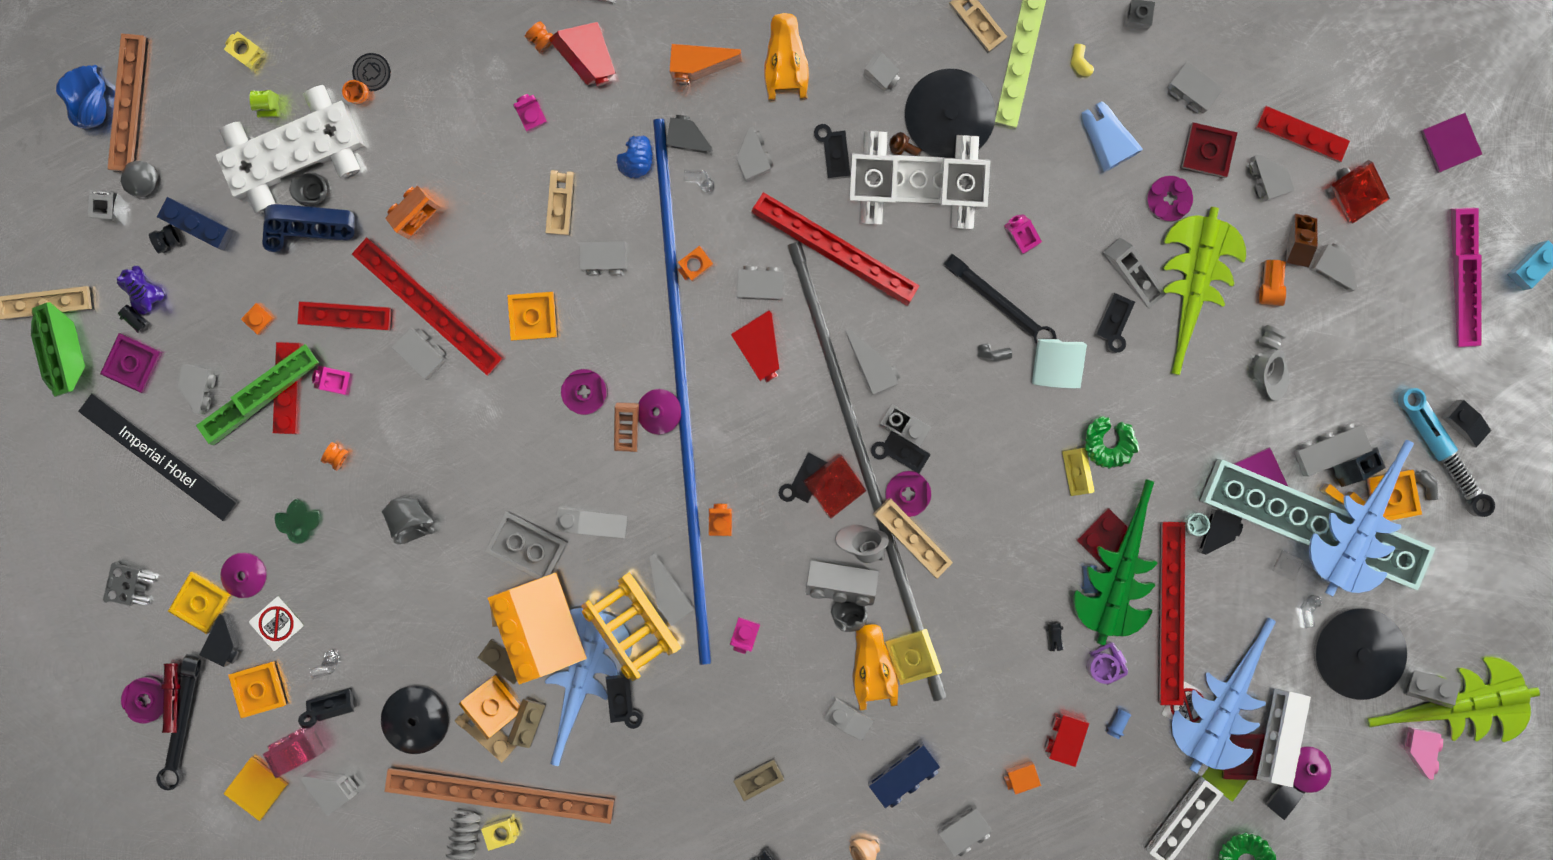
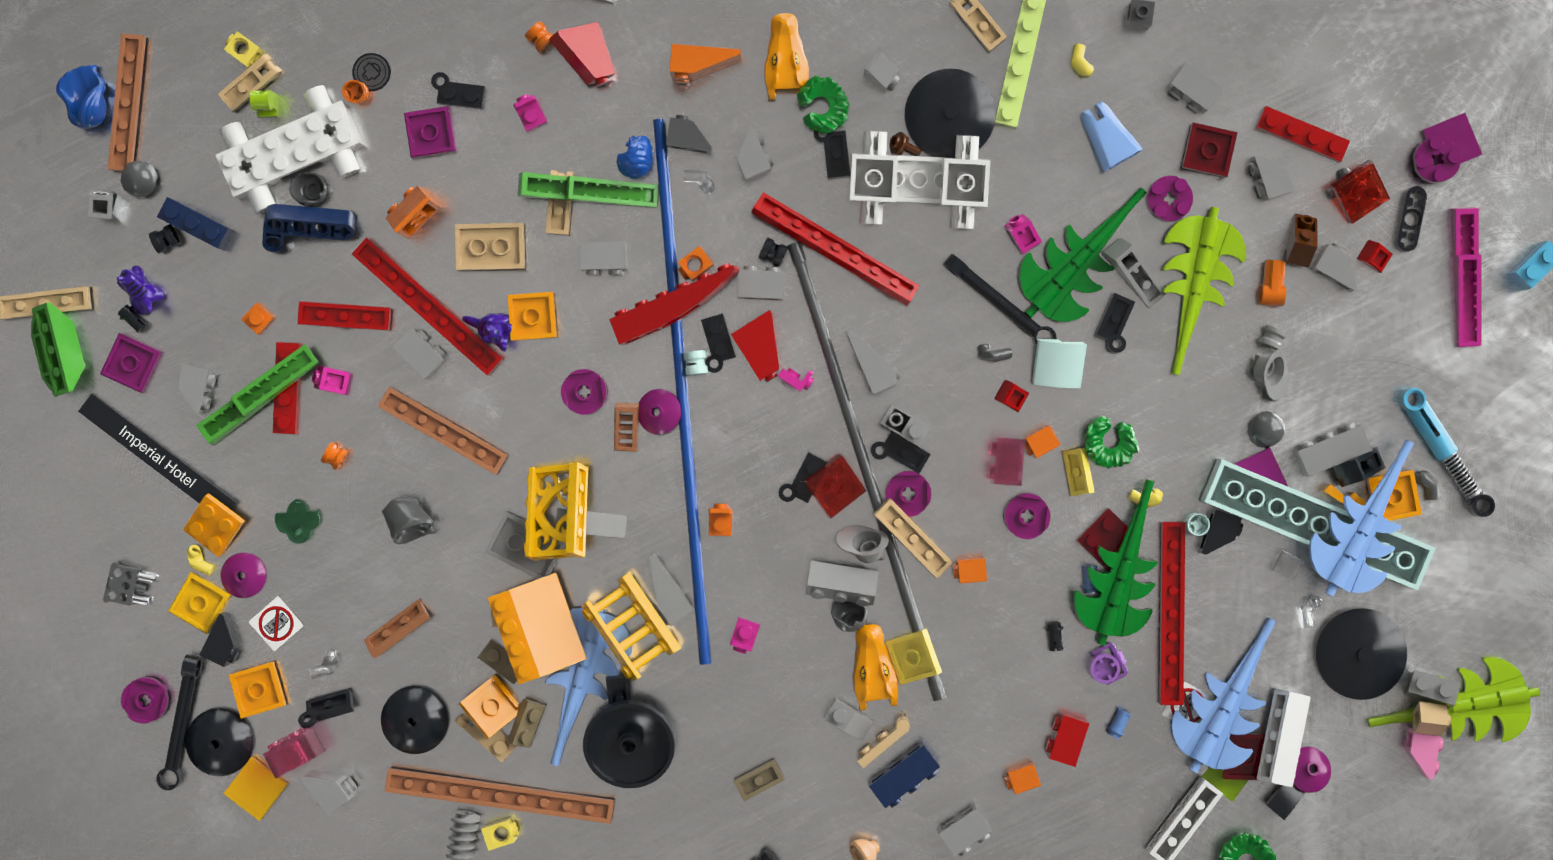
dark red pin [161,663,180,733] -> none
black slope [1441,400,1492,448] -> none
none -> light orange plate [183,493,245,557]
none -> black dish [185,708,254,776]
none -> light yellow arm [186,545,214,576]
none -> tan plate [218,54,282,113]
none -> nougat plate [364,599,430,659]
none -> nougat plate [378,387,508,475]
none -> magenta tile [404,106,457,159]
none -> black hinge [431,72,486,110]
none -> tan plate [455,223,525,271]
none -> dark purple animal [462,313,512,352]
none -> bright green slope [517,172,659,208]
none -> yellow fence [524,462,588,561]
none -> black dish [583,700,675,788]
none -> red slope [609,263,740,345]
none -> light aqua wheel [683,350,708,375]
none -> black hinge [701,313,736,373]
none -> black wheel [758,237,788,267]
none -> dark pink bracket [778,368,814,392]
none -> green piece [797,75,850,134]
none -> tan plate [857,717,910,768]
none -> orange brick [953,557,987,584]
none -> clear pink brick [986,438,1025,486]
none -> red slope [994,380,1029,412]
none -> magenta plate [1004,493,1051,539]
none -> green animal [1018,187,1147,322]
none -> orange brick [1023,425,1061,458]
none -> light yellow arm [1128,489,1163,508]
none -> dark grey hair [1248,411,1285,448]
none -> red slope [1357,240,1393,273]
none -> black beam [1394,186,1427,252]
none -> tan brick [1412,702,1451,736]
none -> magenta plate [1413,136,1462,183]

